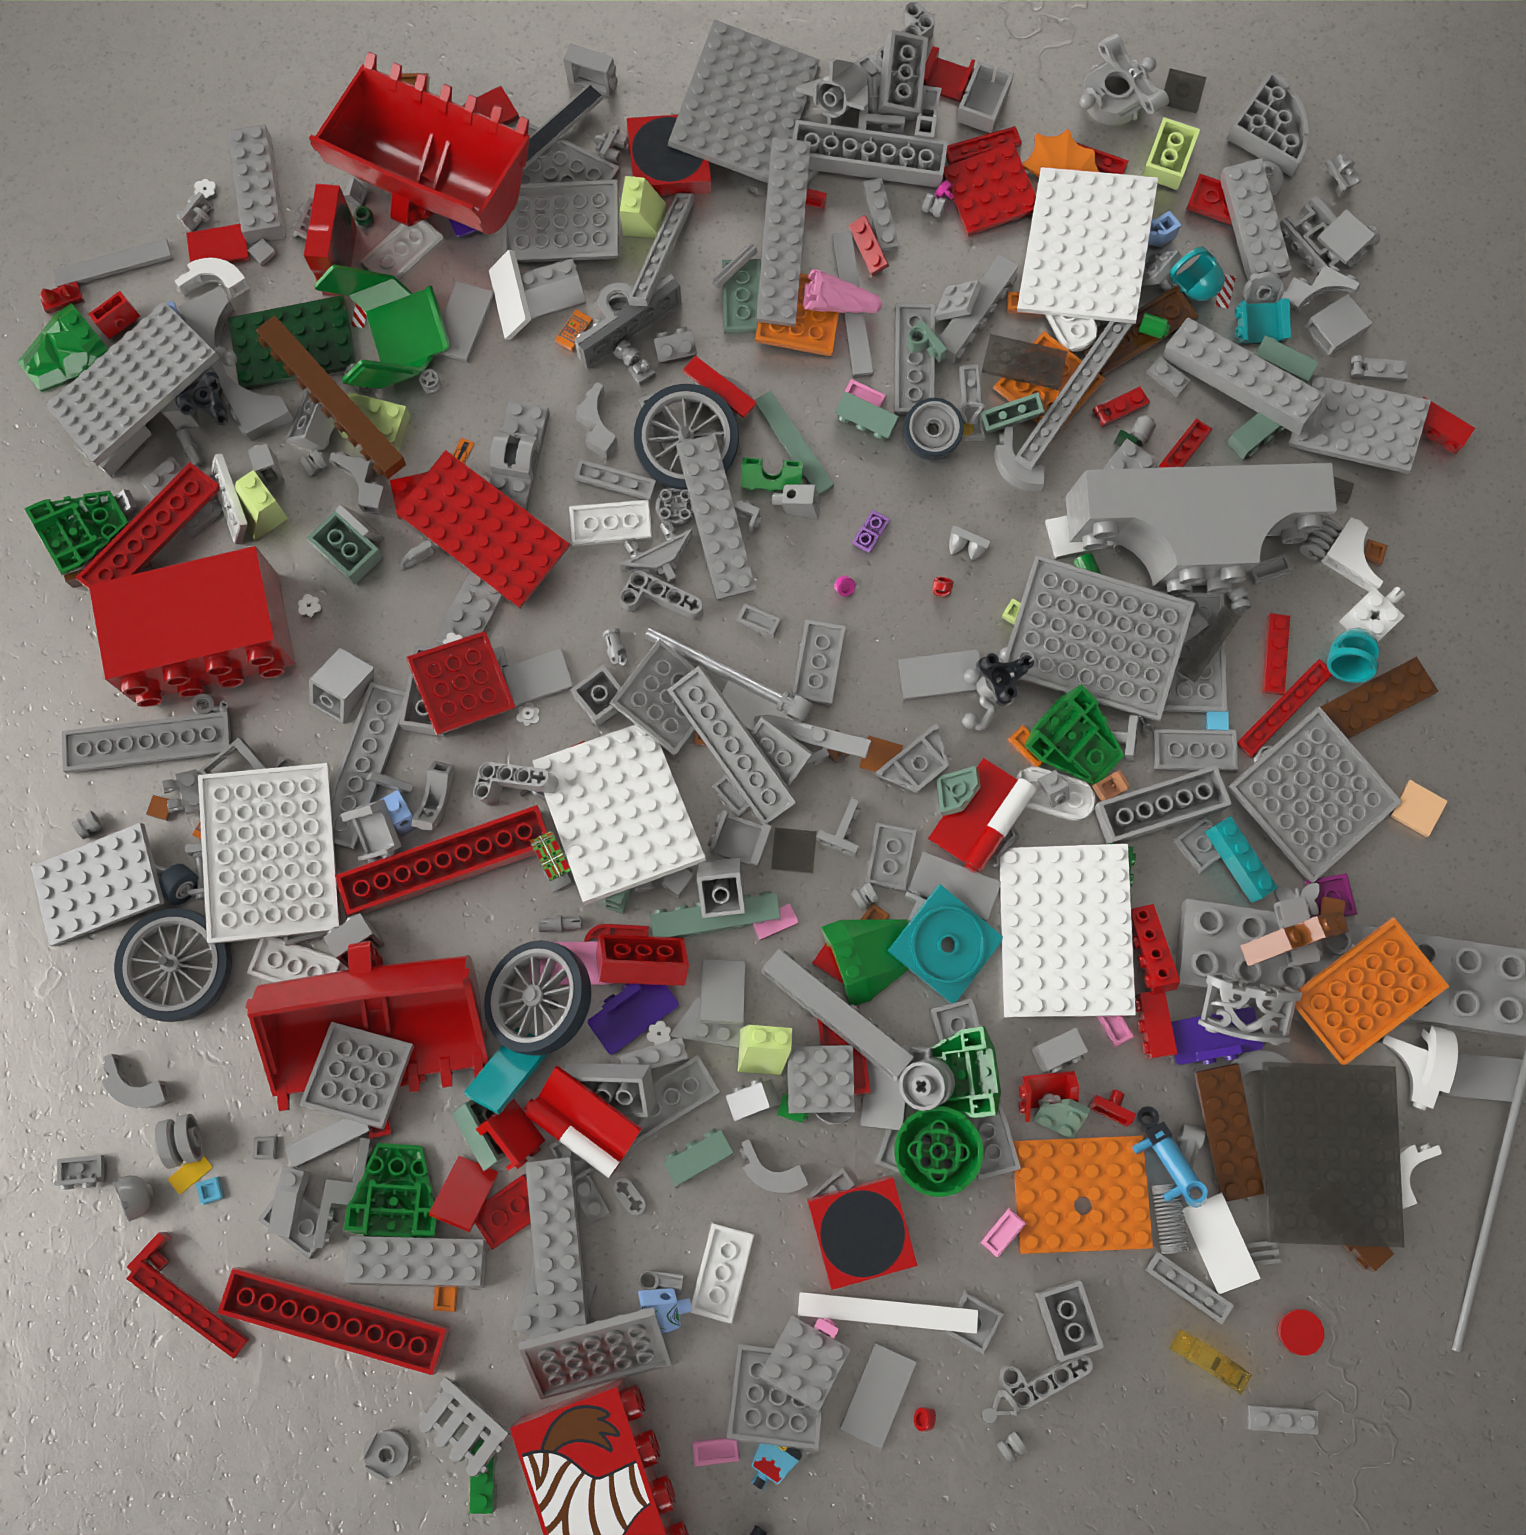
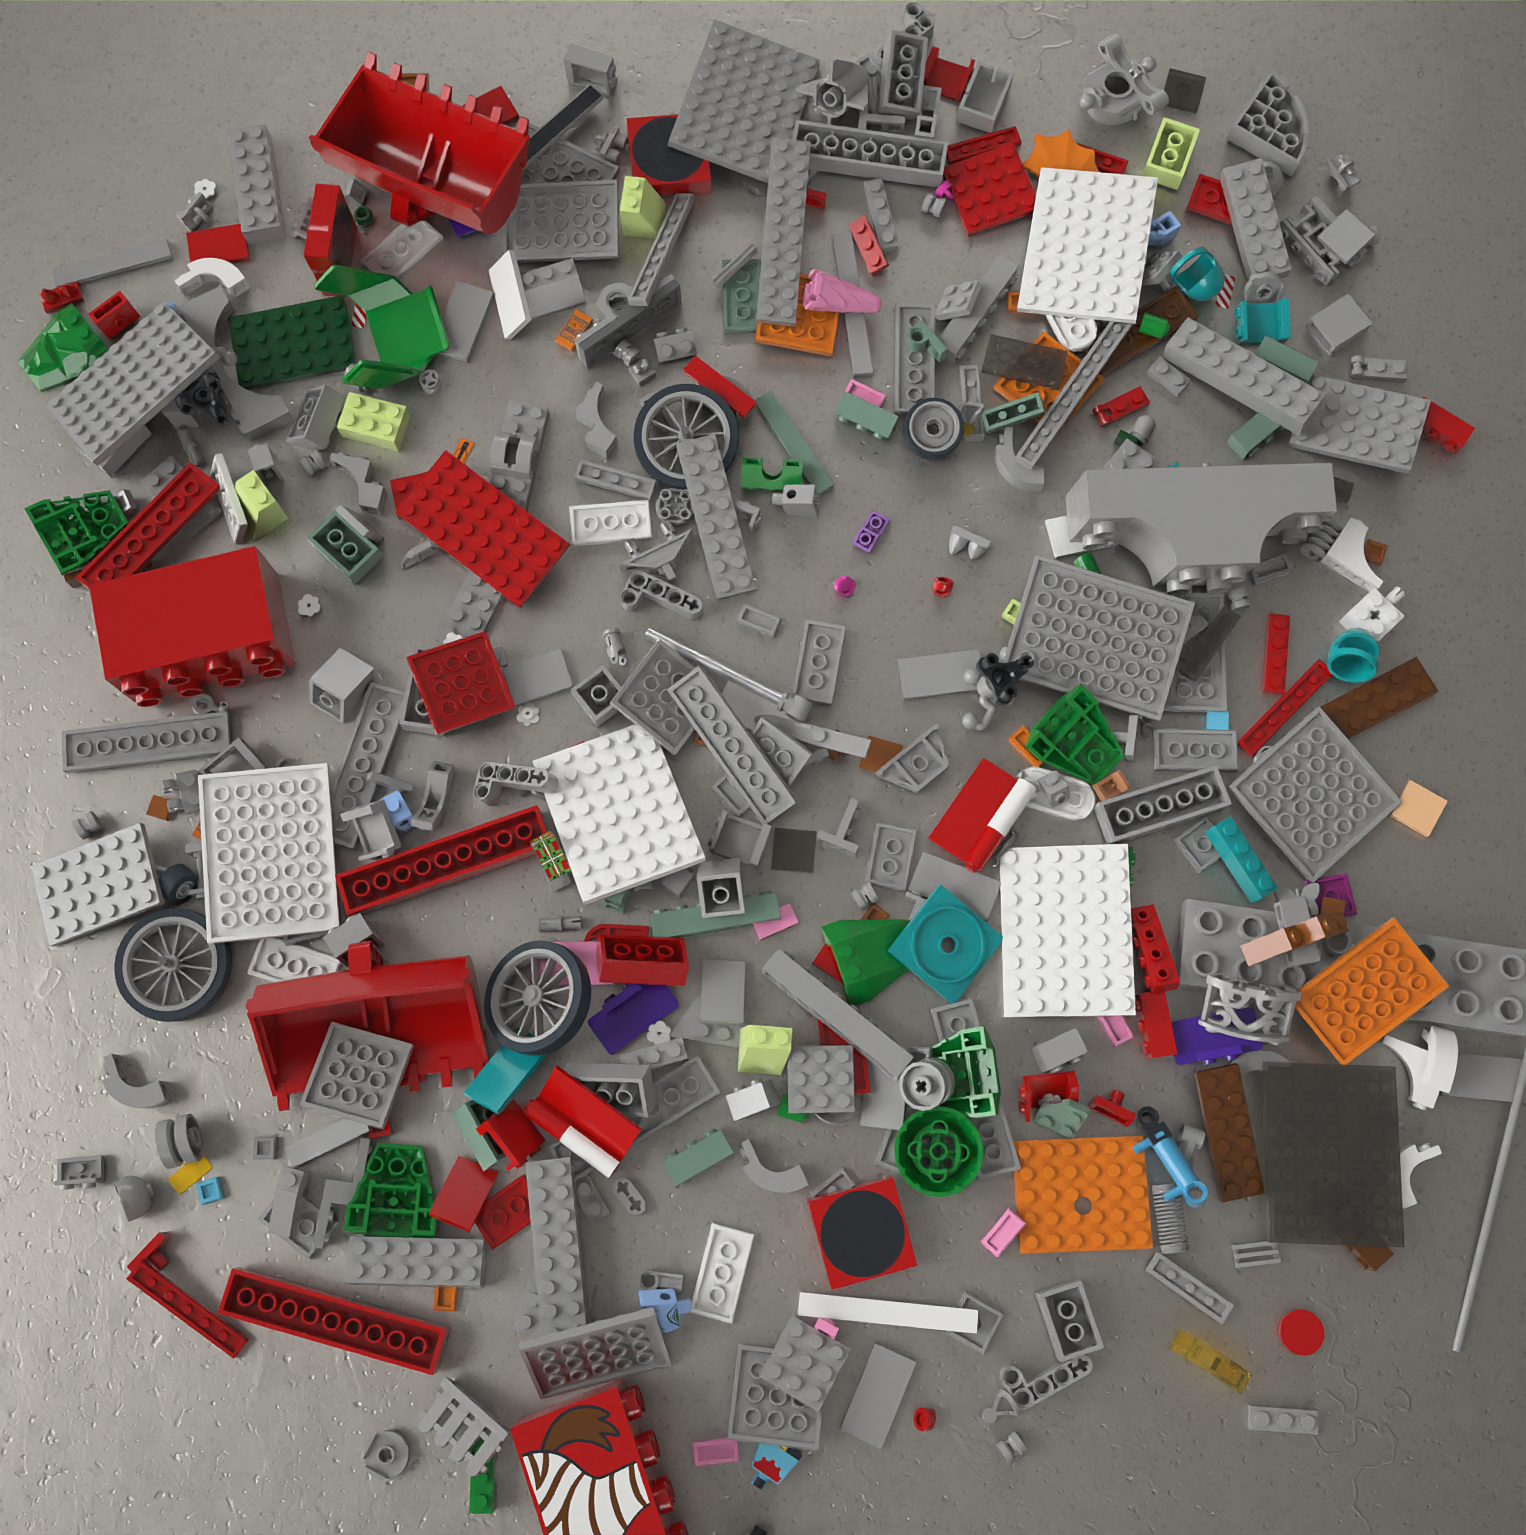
light grey tile [248,238,276,266] -> none
reddish brown brick [256,315,406,480] -> none
sand green plate [937,766,981,816] -> none
red tile [1159,418,1213,468] -> none
white tile [1182,1193,1260,1294] -> none
light grey arch [1281,265,1360,312] -> none

